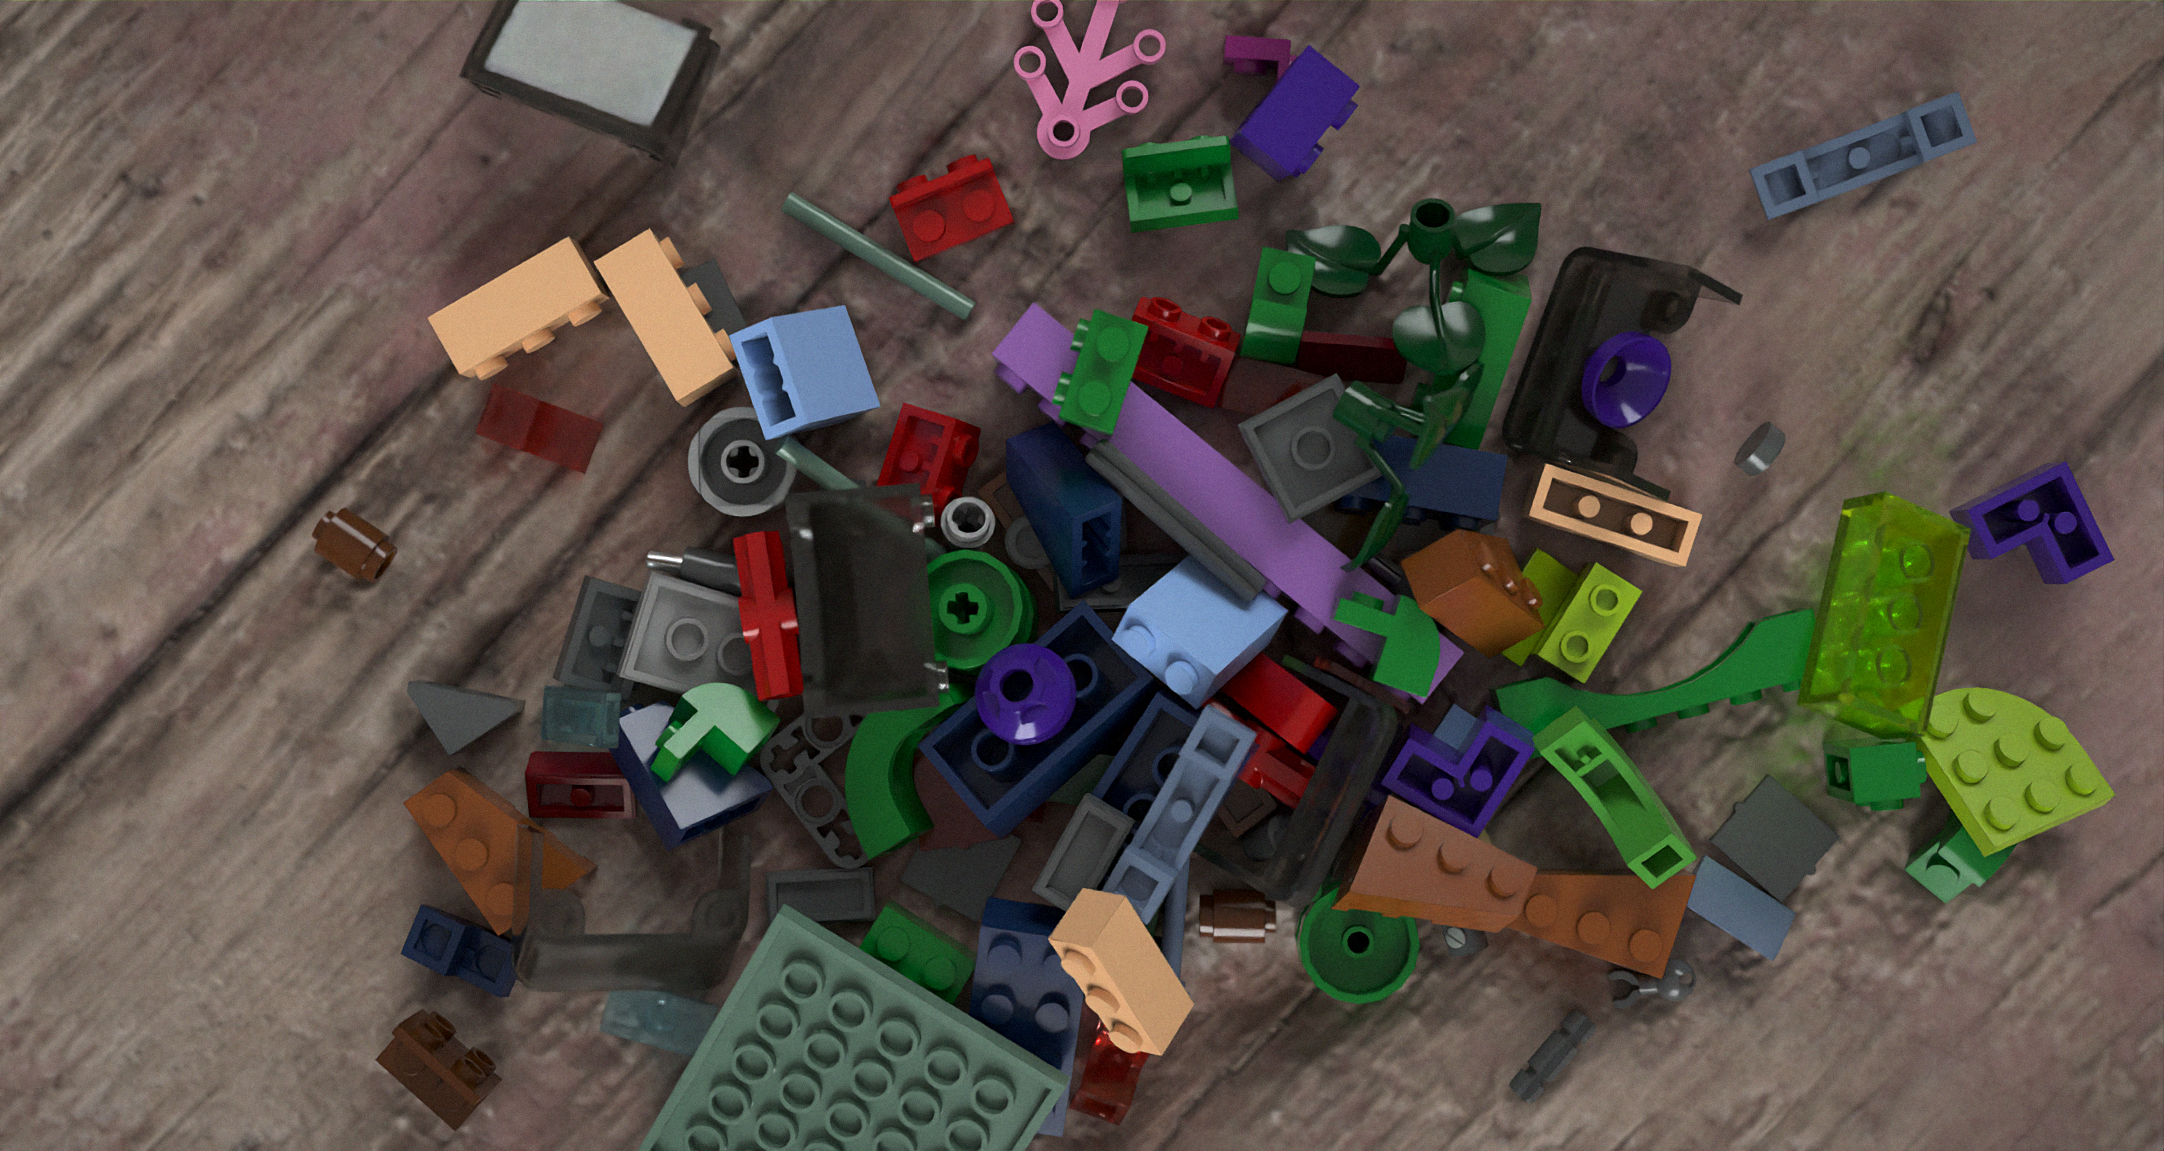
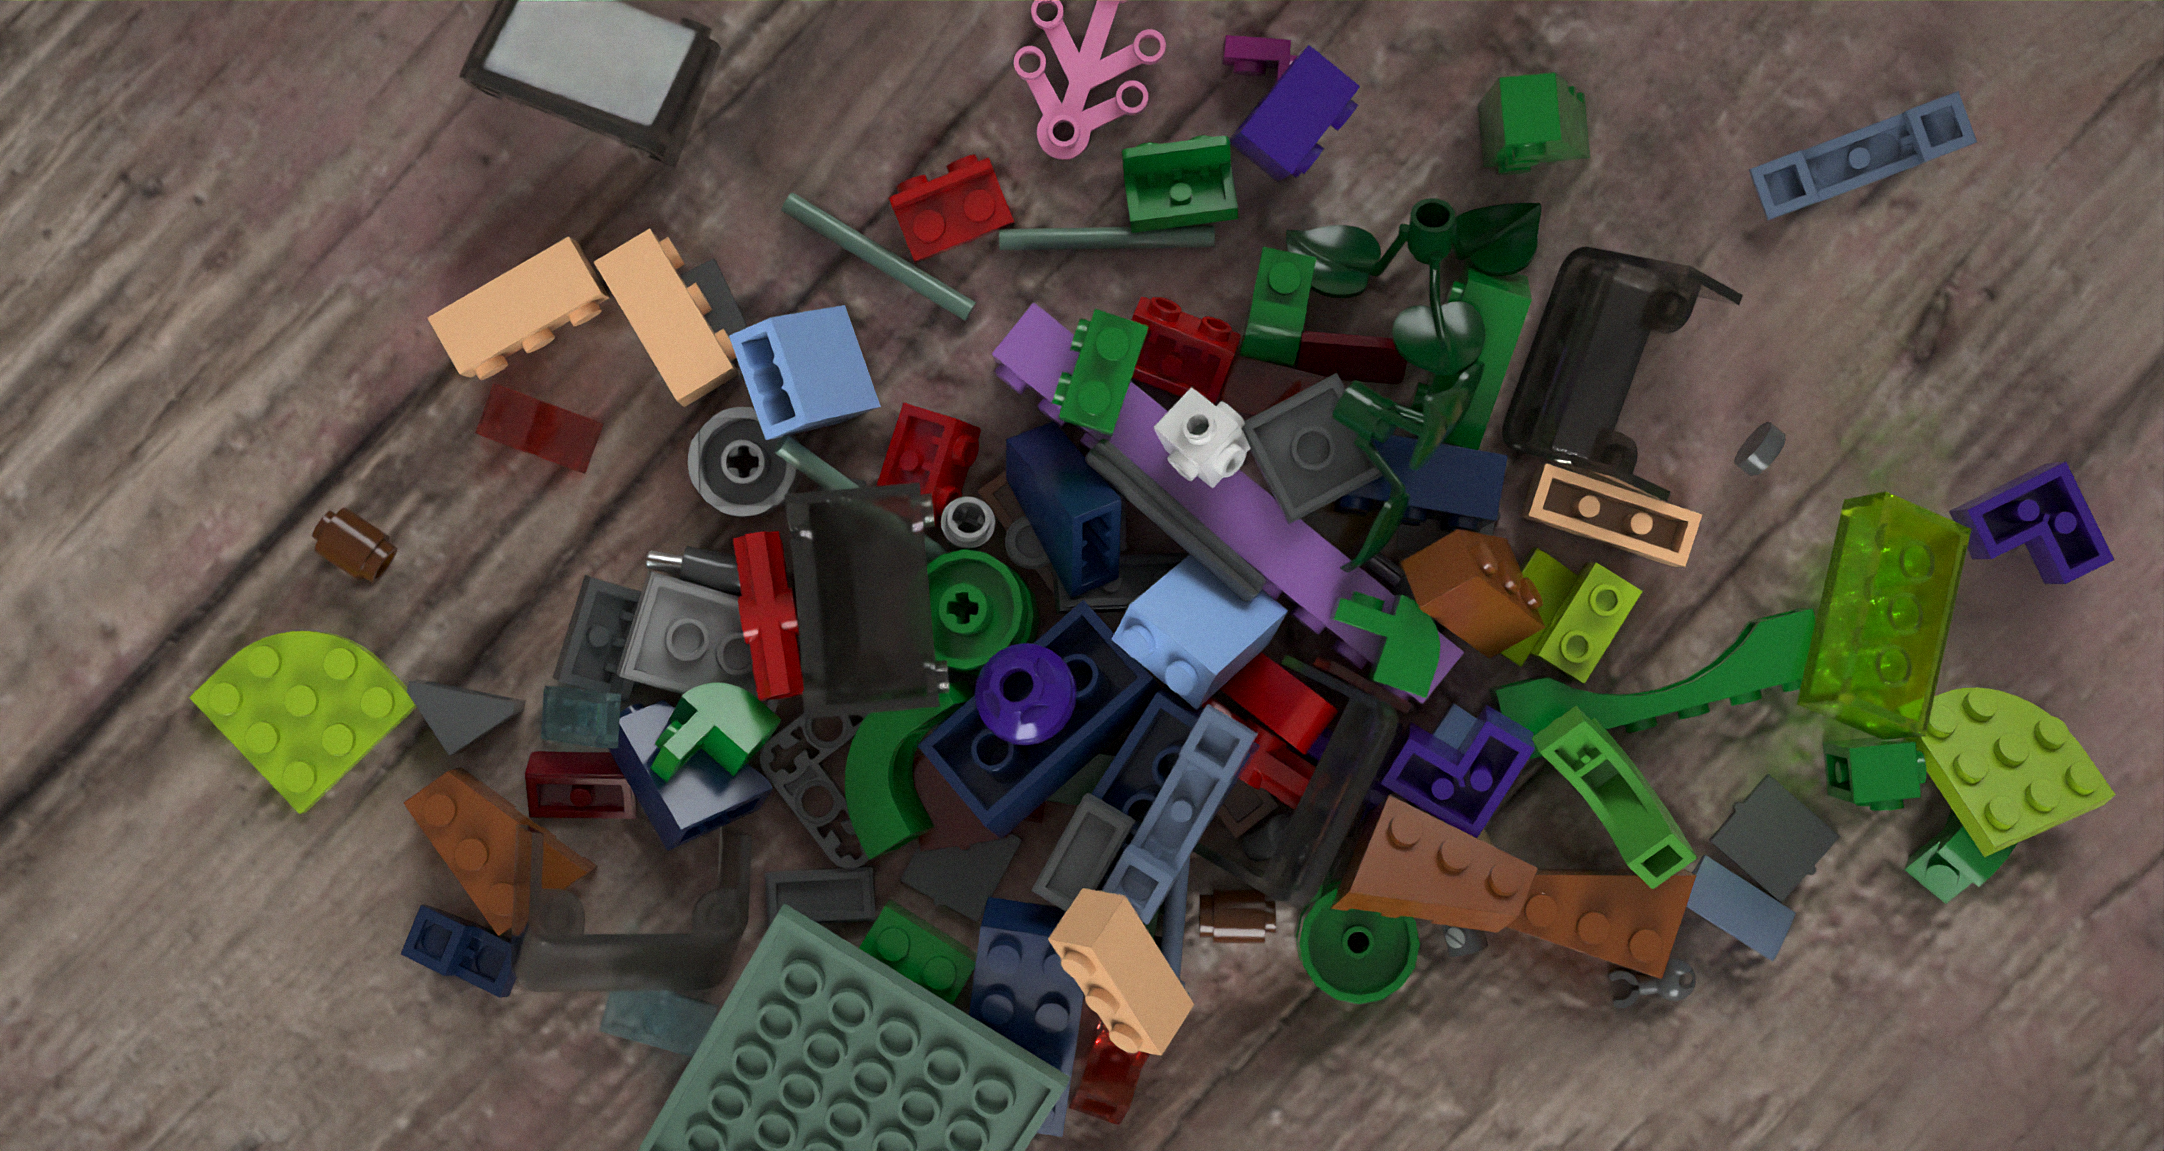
reddish brown bracket [375,1008,502,1131] -> none
dark grey axle [1509,1009,1596,1104] -> none
dark purple piece [1581,331,1671,429] -> none
none -> lime plate [189,631,416,814]
none -> sand green bar [999,226,1215,250]
none -> white brick [1153,387,1251,488]
none -> green wedge [1478,72,1590,175]

